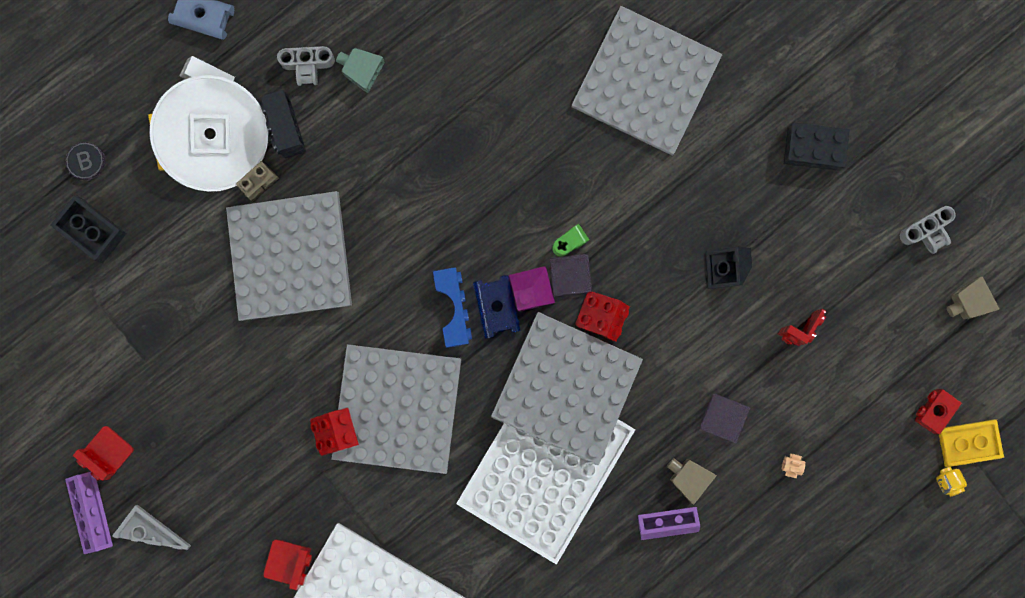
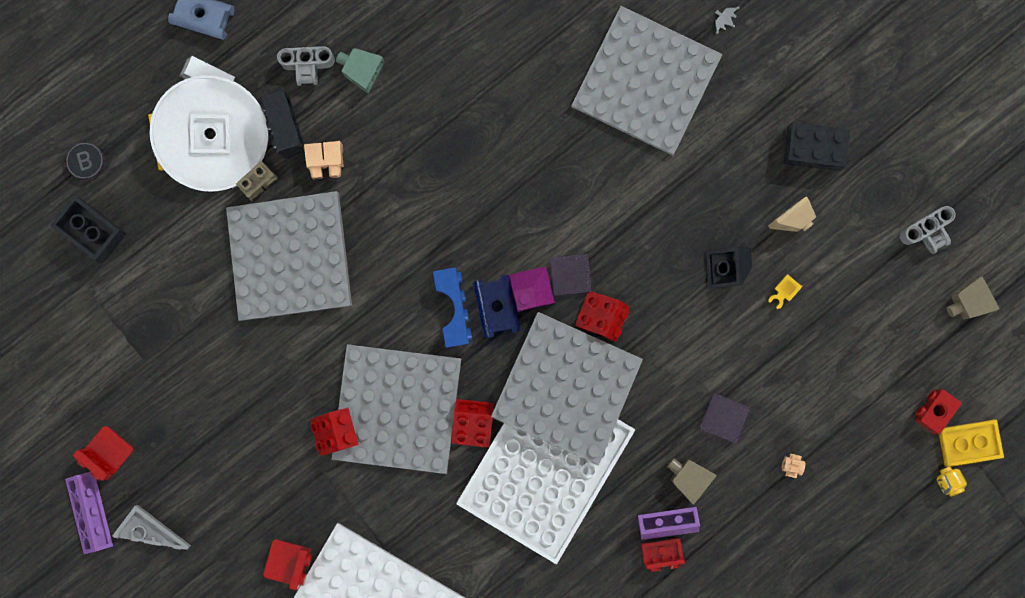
bright green piece [552,224,590,257] -> none
red bracket [778,309,826,346] -> none
none -> light nougat hips [304,141,344,180]
none -> red bracket [451,399,494,448]
none -> red bracket [641,537,685,572]
none -> light grey piece [715,7,740,34]
none -> tan slope [768,197,816,232]
none -> yellow plate [768,274,802,309]

